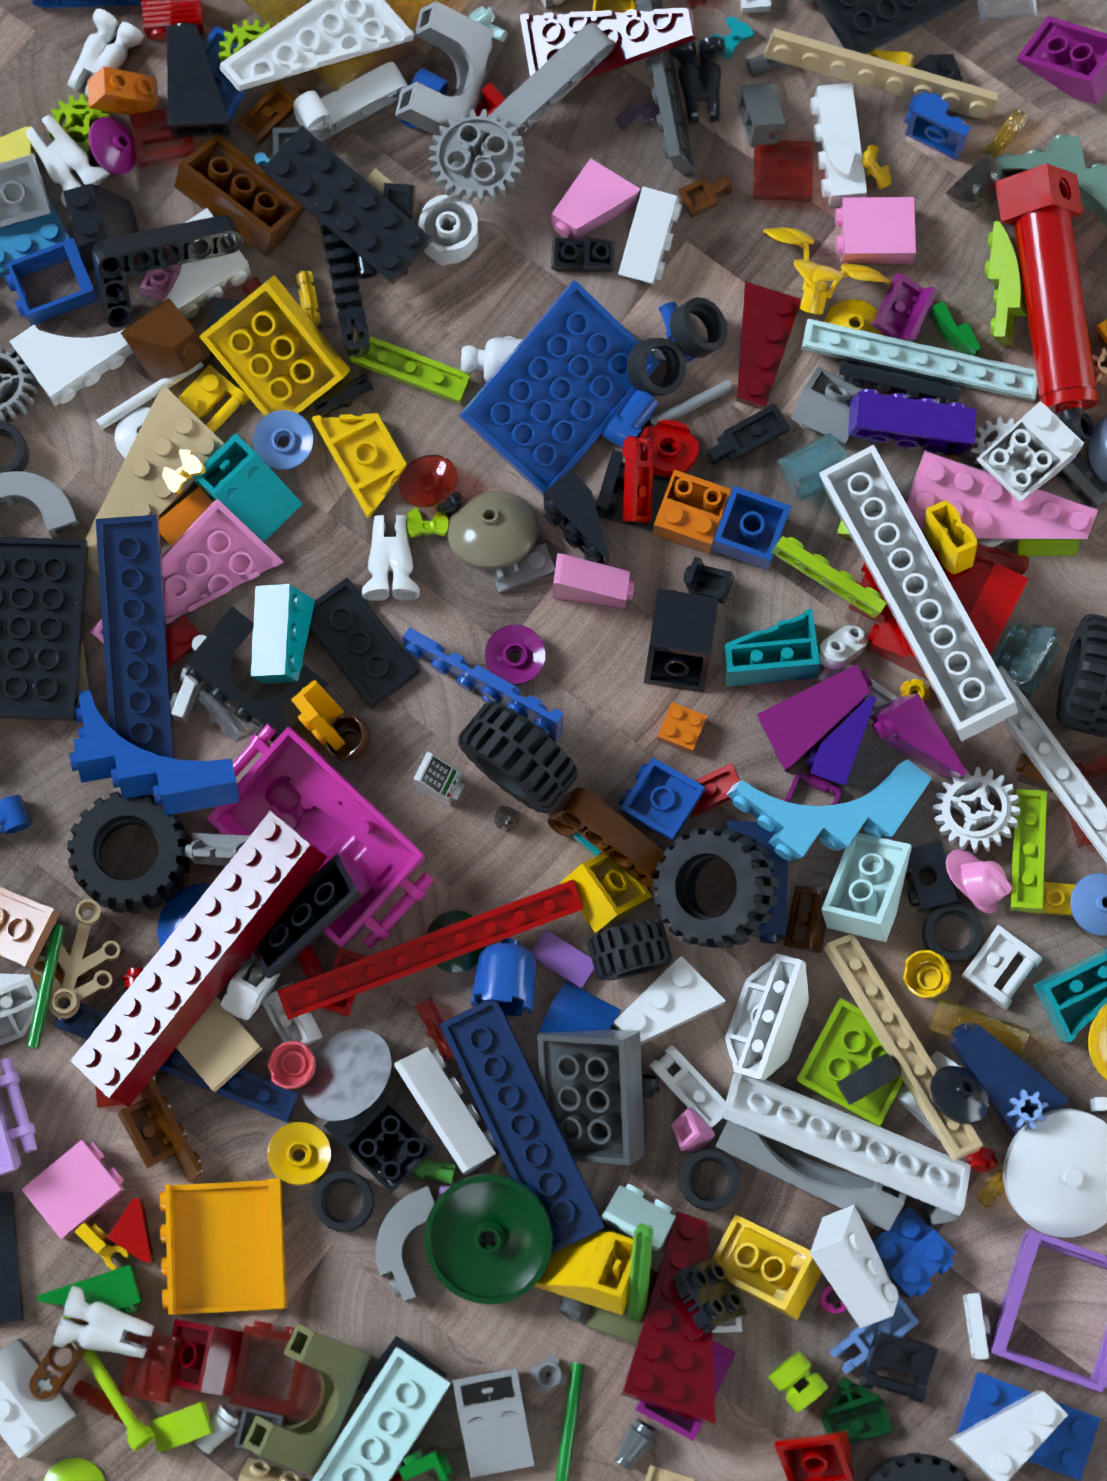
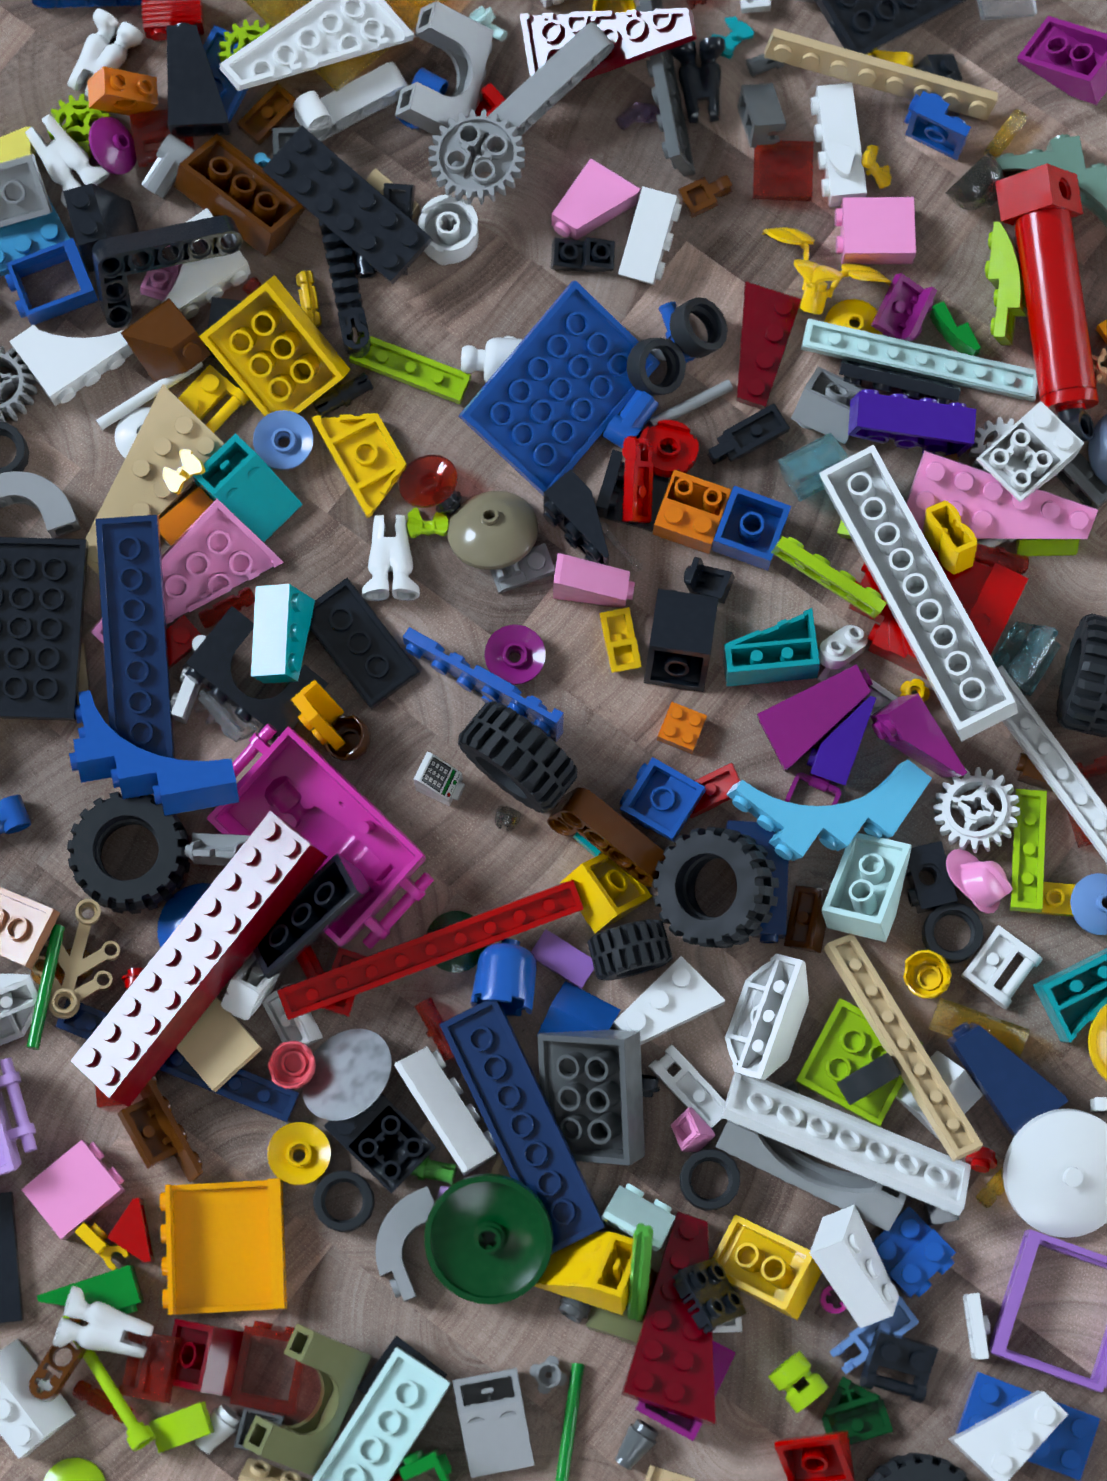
black dish [930,1066,989,1124] -> none
light blue gear [1007,1090,1048,1130] -> none
none -> light grey piece [141,134,196,198]
none -> clear red axle [198,587,255,628]
none -> yellow slope [599,607,642,673]

